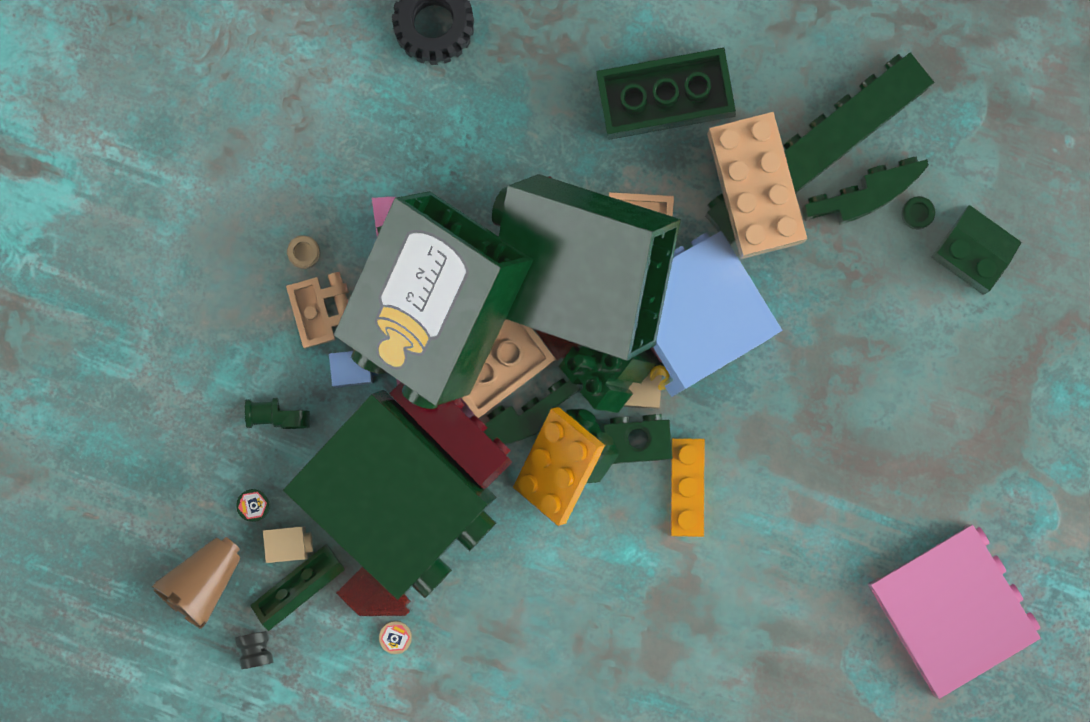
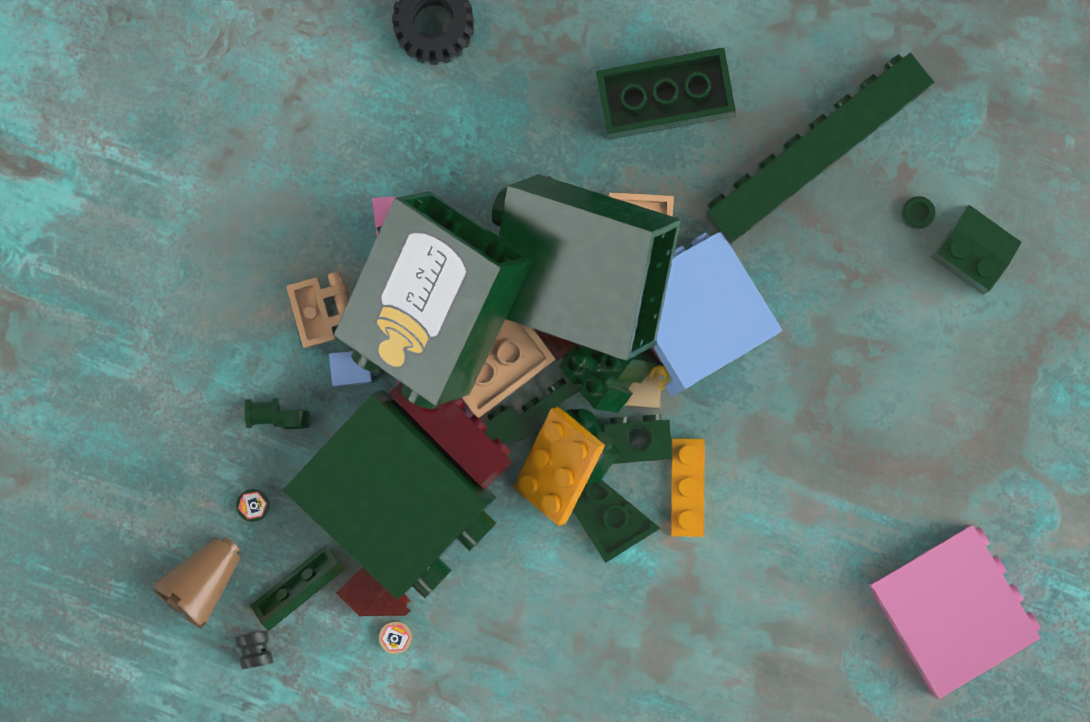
tan brick [263,527,313,563] -> none
tan tile [287,236,320,269] -> none
light nougat brick [707,112,807,259] -> none
dark green slope [802,156,929,225] -> none
none -> dark green wing [572,480,661,563]

